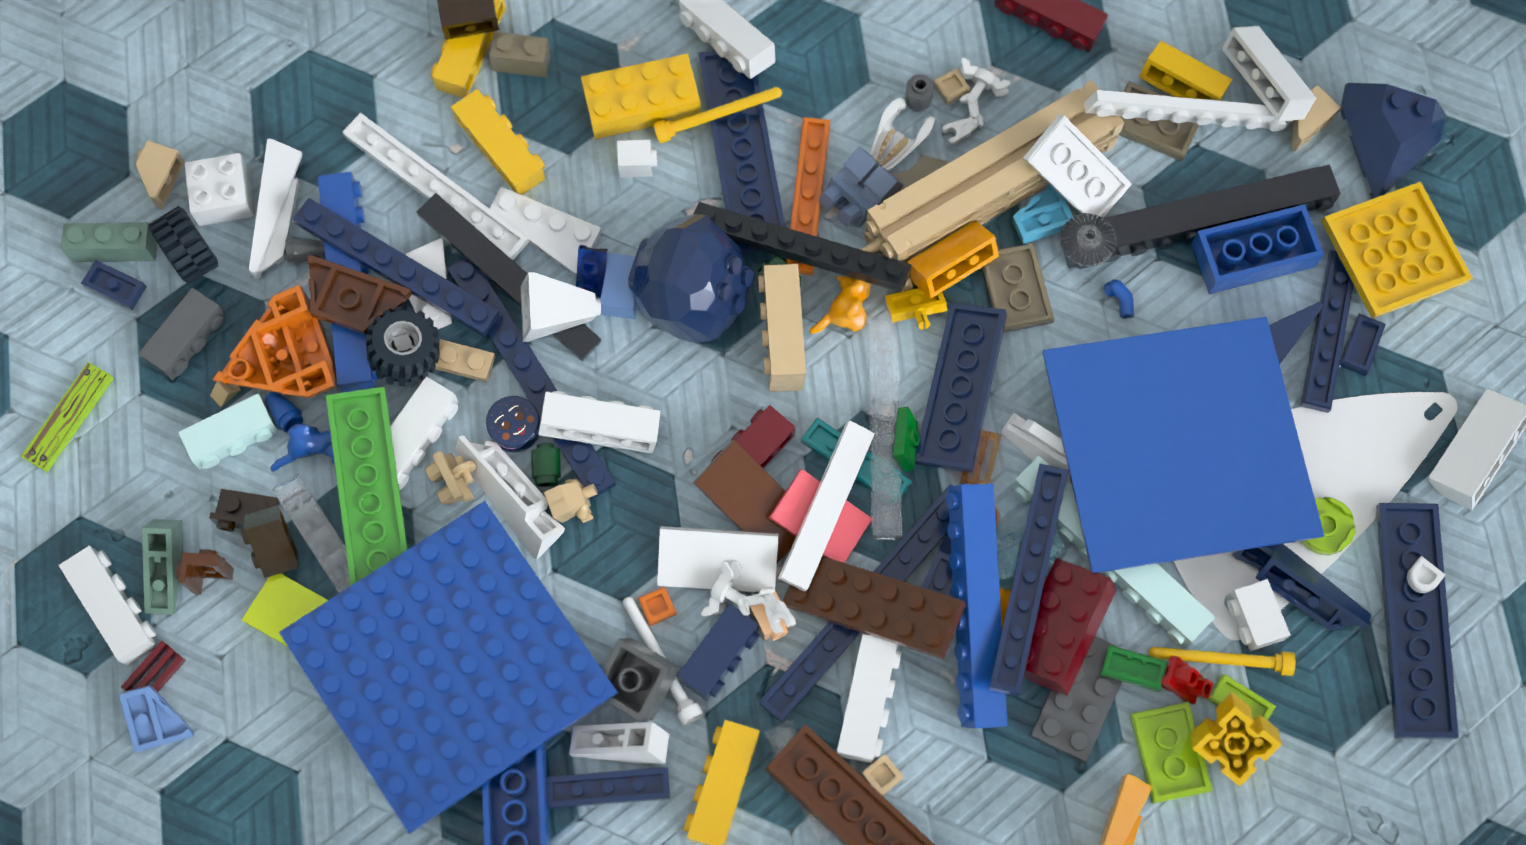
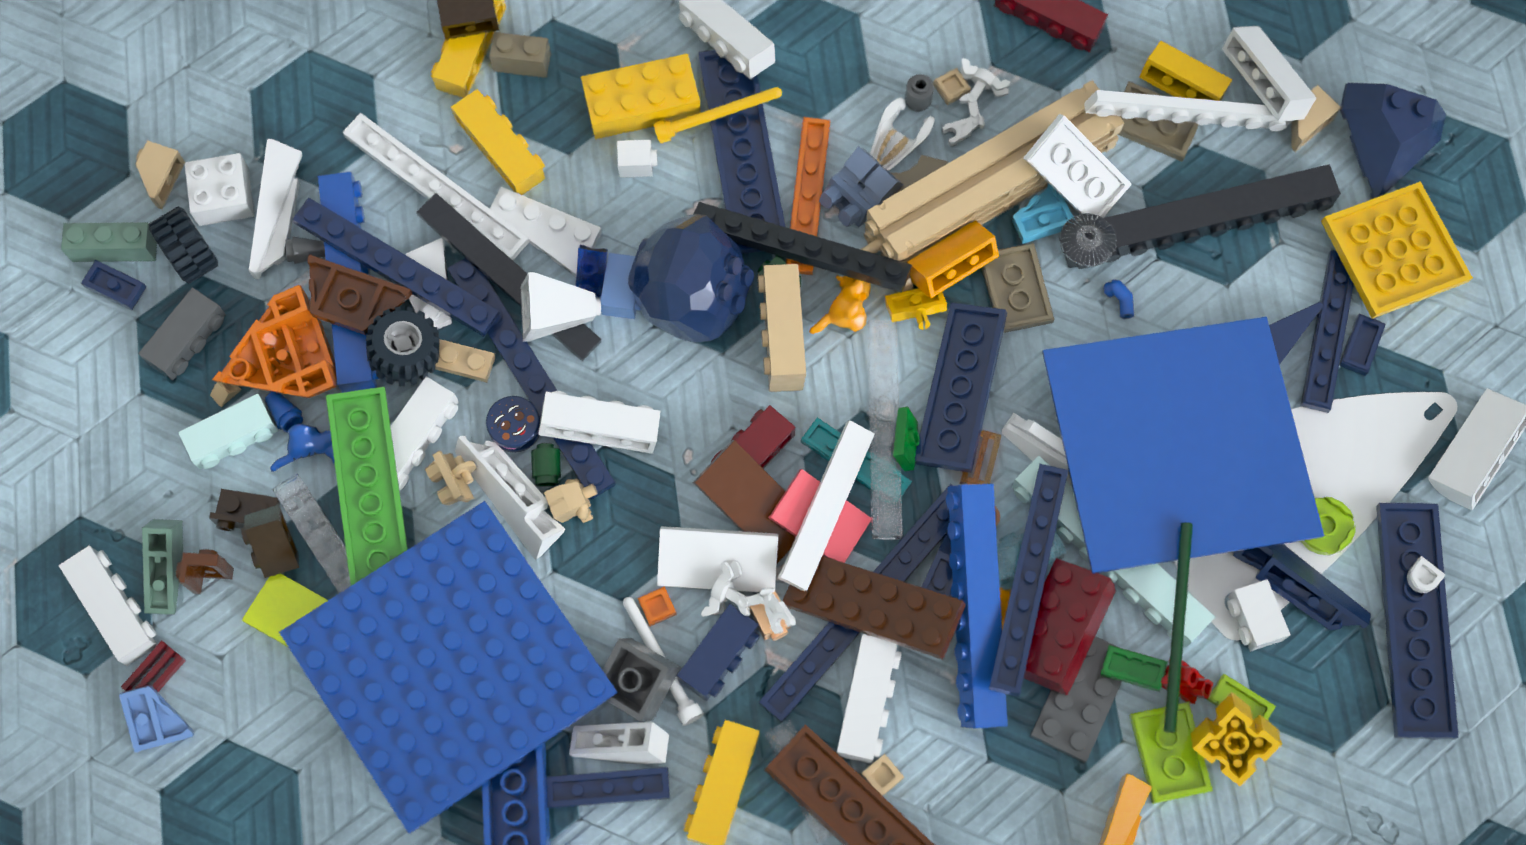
lime tile [20,362,114,473] -> none
yellow piece [1148,647,1295,676] -> none
blue brick [1191,204,1324,294] -> none
none -> dark green piece [1164,522,1193,733]

